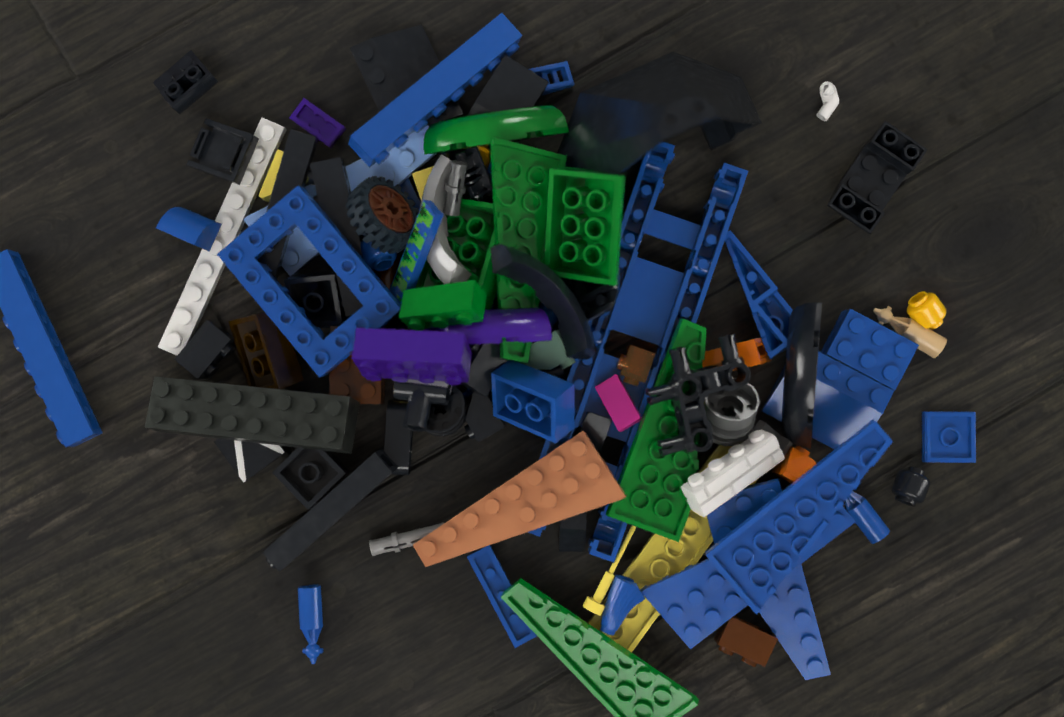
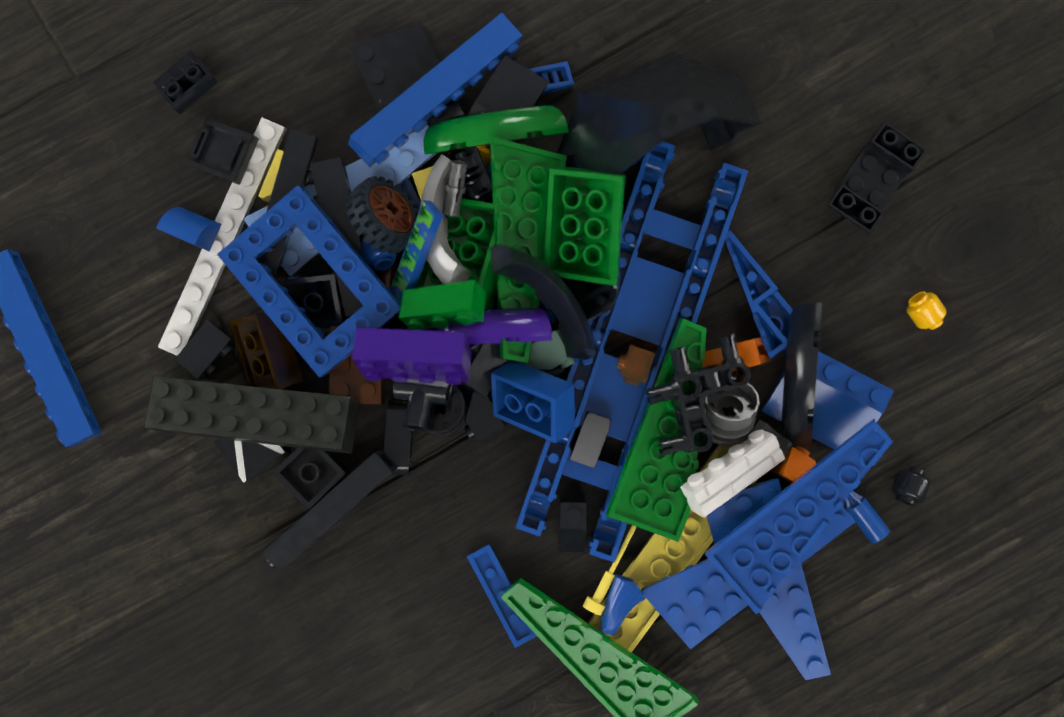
dark purple plate [289,98,346,149] -> none
blue wheel [298,584,323,664] -> none
light grey pin [369,522,444,556] -> none
nougat wing [413,431,627,567] -> none
dark pink tile [595,374,642,432] -> none
reddish brown brick [714,615,778,667] -> none
white arm [816,81,839,121] -> none
blue brick [821,309,919,390] -> none
tan wheel [873,306,947,358] -> none
blue tile [922,411,976,463] -> none

